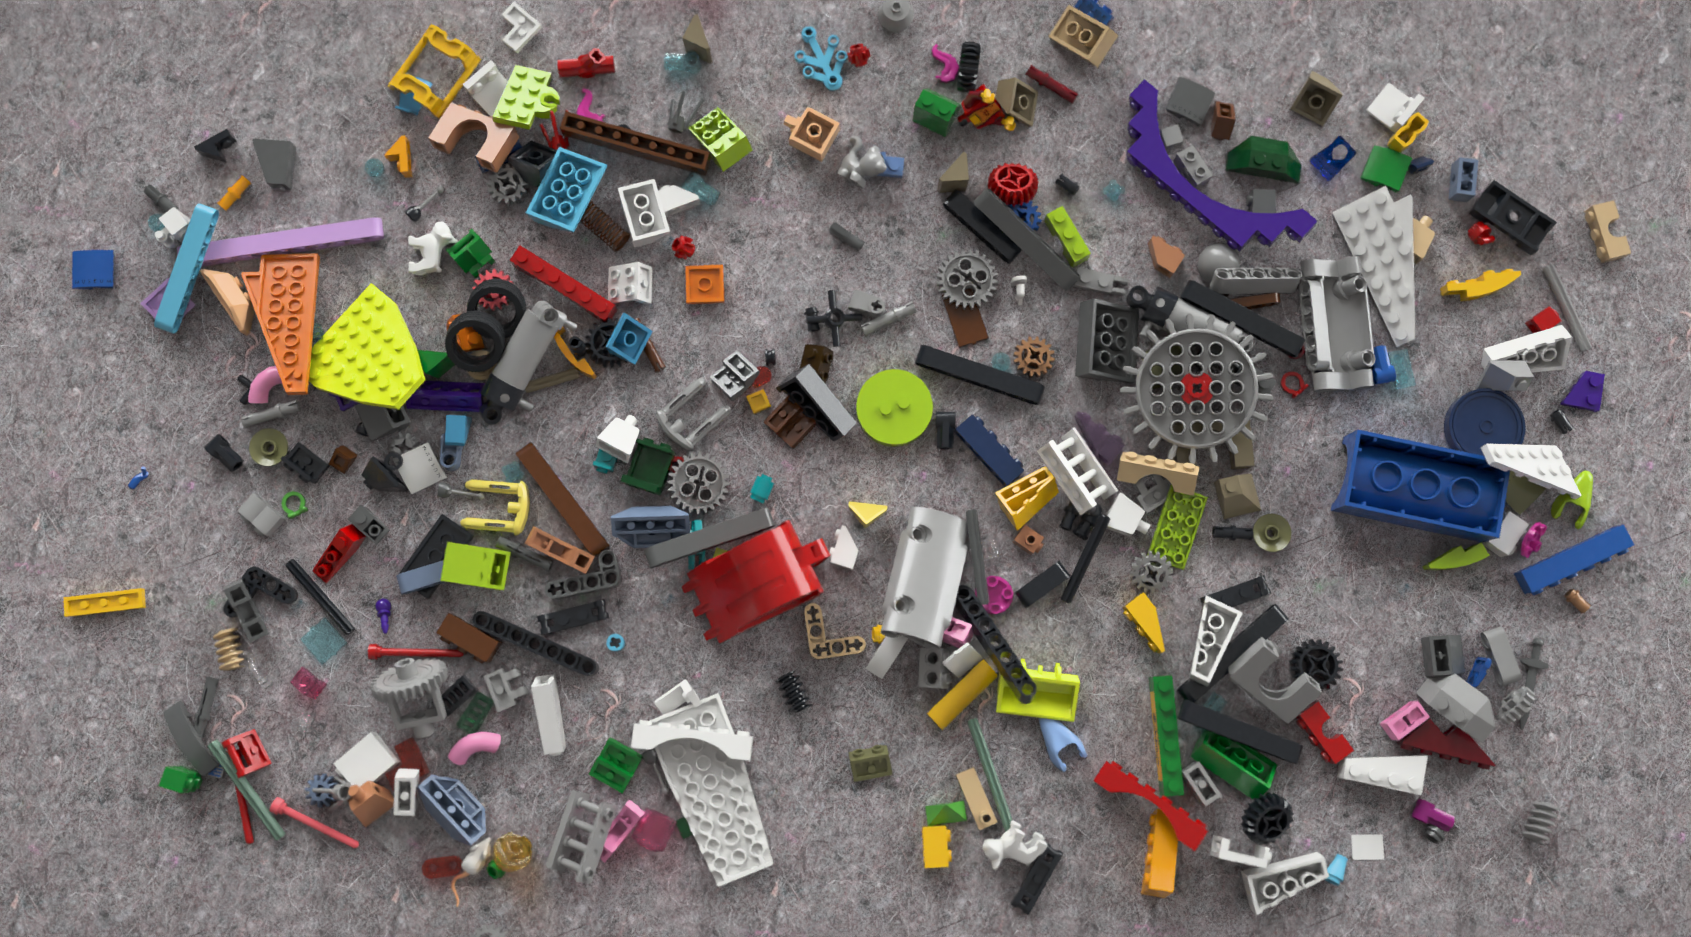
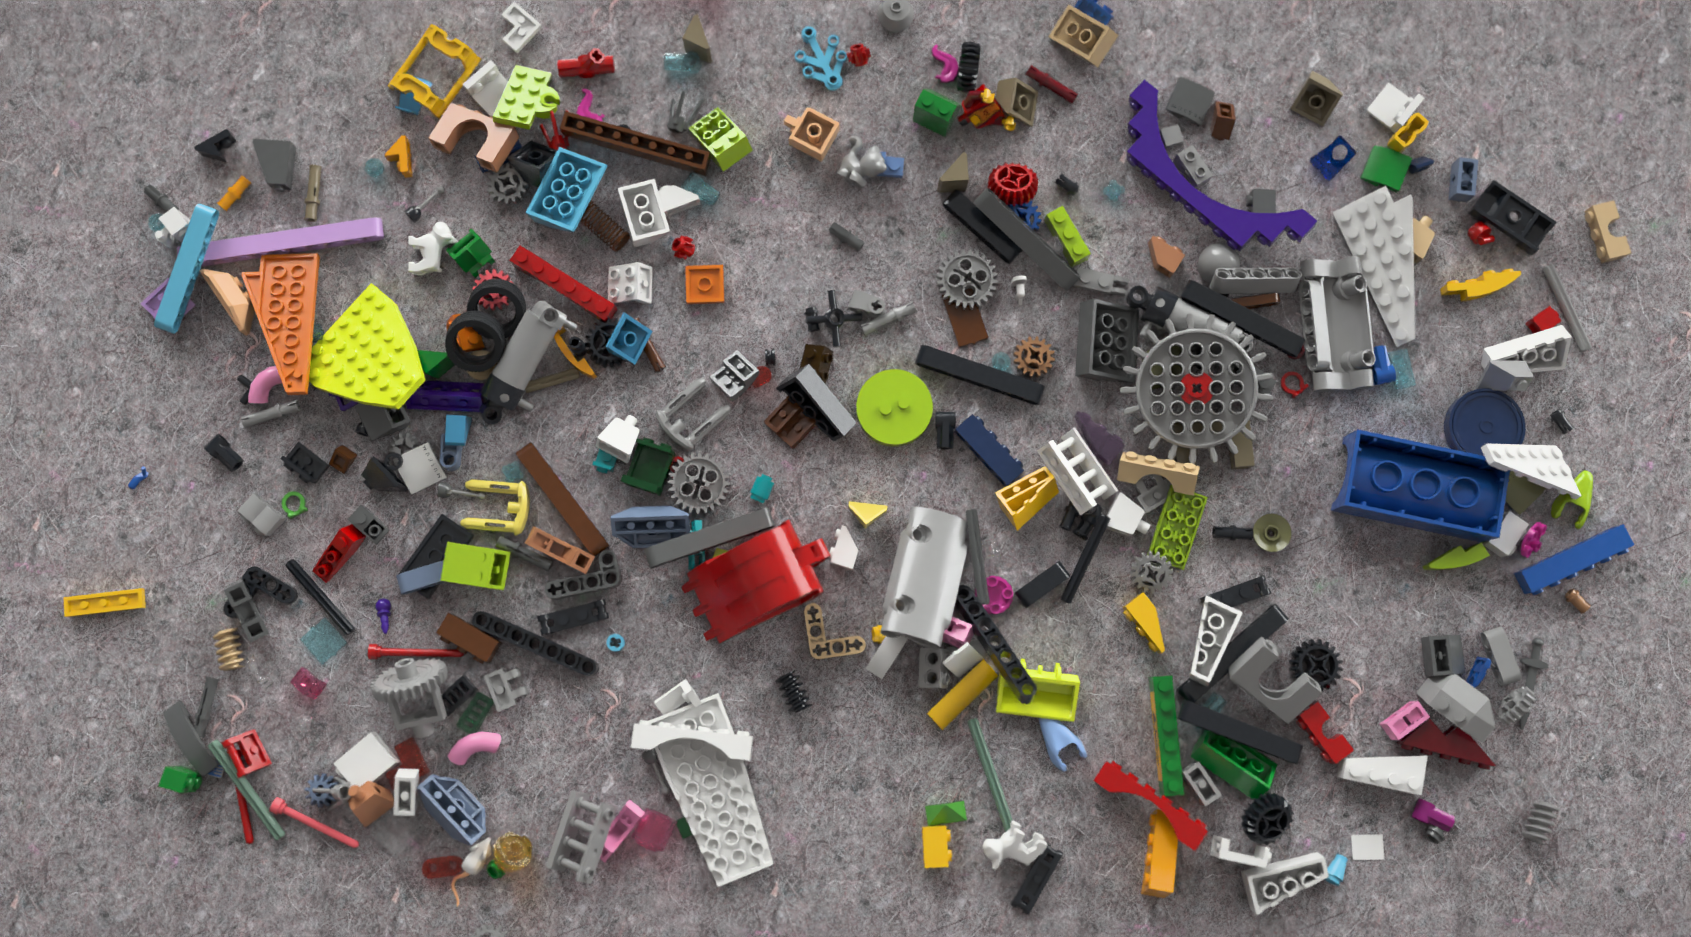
blue slope [72,250,114,290] -> none
olive dish [249,428,288,466] -> none
white slope [531,673,566,756] -> none
green slope [589,737,643,794] -> none
yellow tile [746,389,771,414] -> none
olive bracket [848,745,893,782] -> none
tan piece [956,767,998,830] -> none
nougat brick [1012,525,1044,555] -> none
dark tan slope [1214,474,1261,519] -> none
dark green wedge [1225,135,1302,184] -> none
dark purple wing [1560,371,1605,412] -> none
none -> dark tan pin [304,164,322,222]

